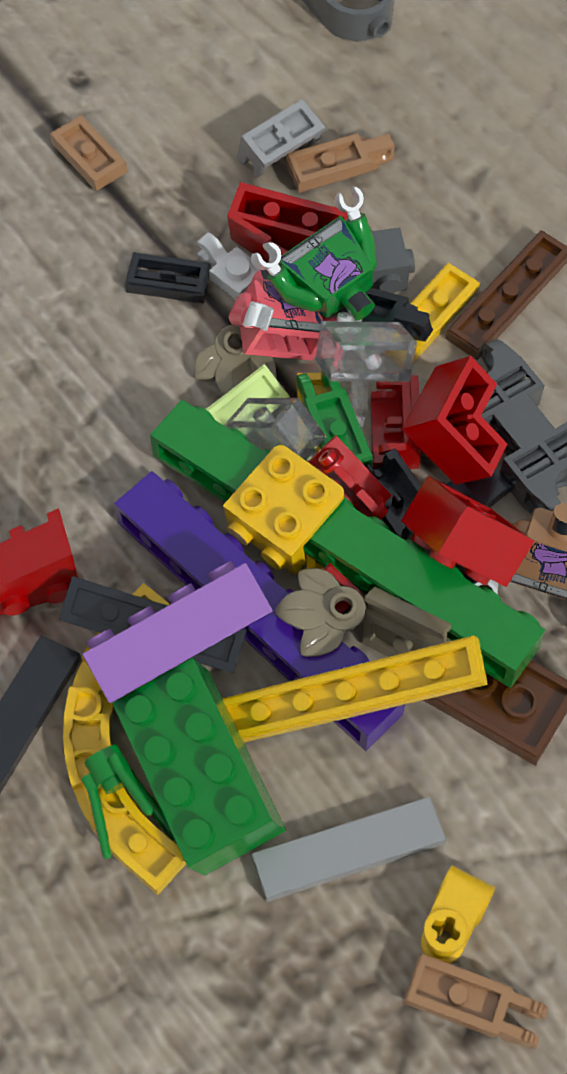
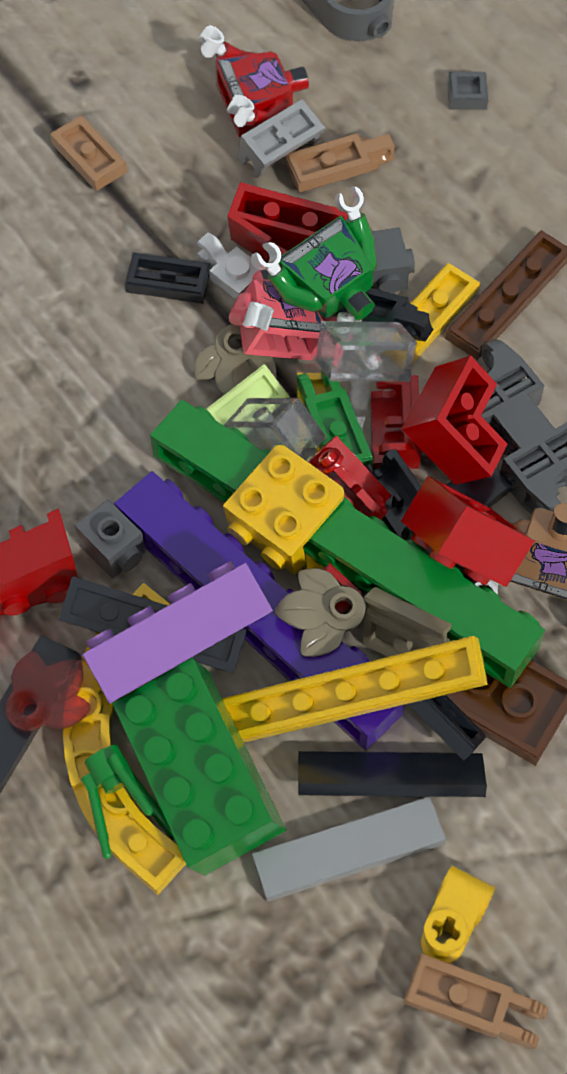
none -> clear red plate [5,651,91,731]
none -> dark grey brick [74,499,145,579]
none -> torso [199,26,309,137]
none -> black tile [298,751,487,797]
none -> black tile [408,695,486,761]
none -> dark grey tile [448,72,488,110]

